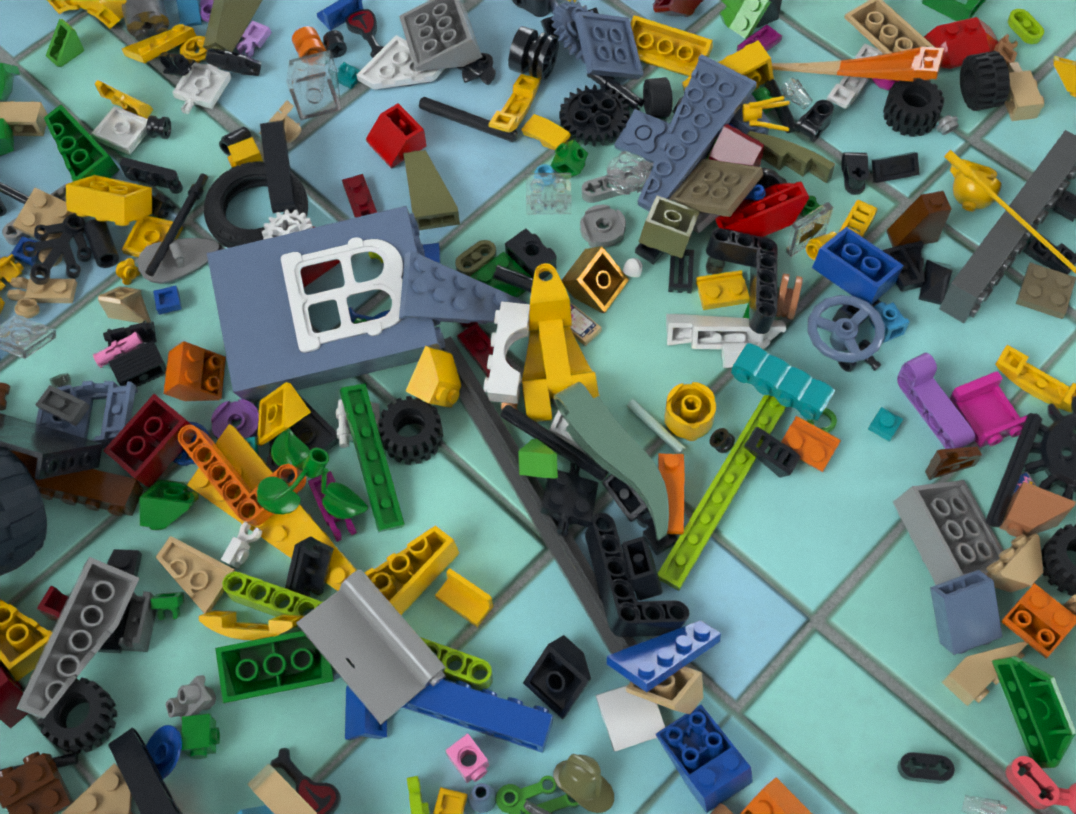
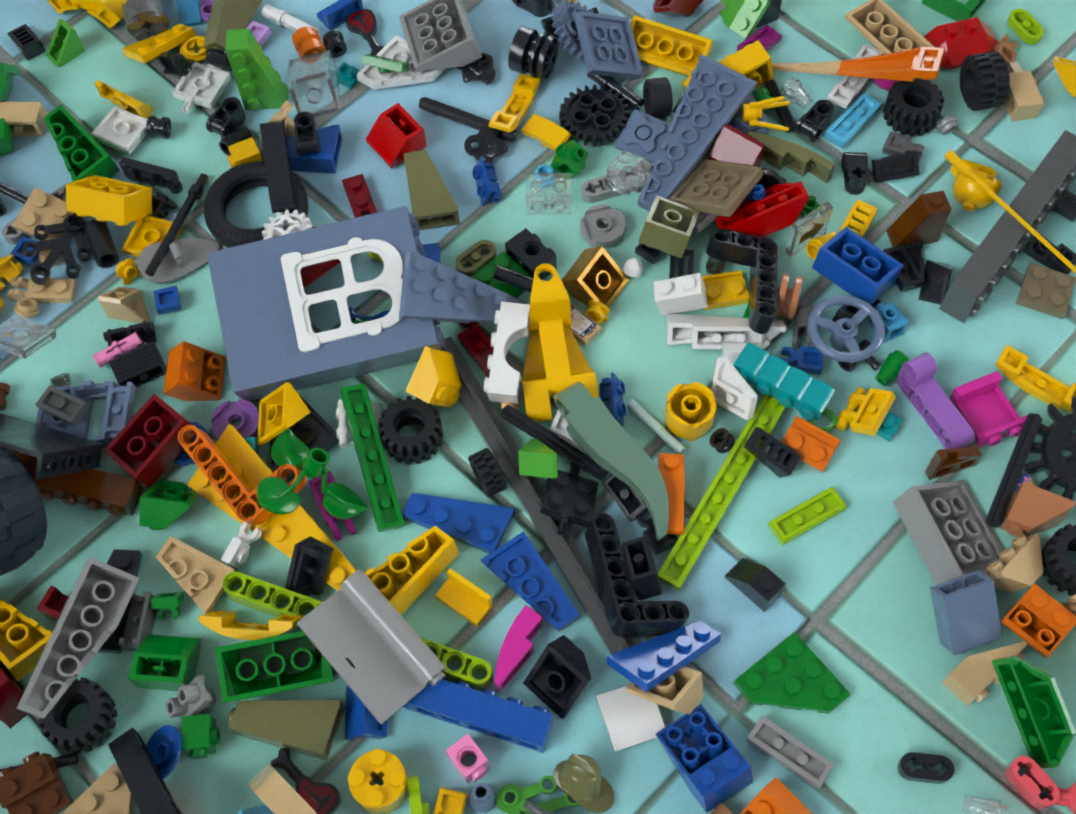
none -> black slope [7,24,46,61]
none -> green slope [128,634,201,691]
none -> black piece [206,97,246,137]
none -> bright green wedge [225,29,289,110]
none -> olive slope [228,699,345,761]
none -> white pin [261,4,320,35]
none -> blue slope [286,125,343,173]
none -> black piece [294,111,321,156]
none -> yellow brick [348,749,408,813]
none -> plate [361,54,409,73]
none -> blue wing [402,493,515,554]
none -> black plate [464,126,508,165]
none -> black tyre [468,448,507,497]
none -> blue hinge [472,157,502,206]
none -> blue wing [480,531,581,632]
none -> dark pink slope [494,605,543,693]
none -> yellow plate [586,300,610,324]
none -> blue hinge [599,372,626,426]
none -> white brick [653,273,708,316]
none -> white wing [711,356,758,420]
none -> black slope [725,558,786,612]
none -> green plate [733,632,851,714]
none -> light grey plate [746,716,834,790]
none -> lime tile [768,486,847,546]
none -> blue plate [781,346,823,375]
none -> dark grey hinge [792,305,814,348]
none -> medium azure plate [824,93,882,148]
none -> yellow plate [836,387,895,436]
none -> green cone [875,350,910,386]
none -> flat silver plate [882,131,925,162]

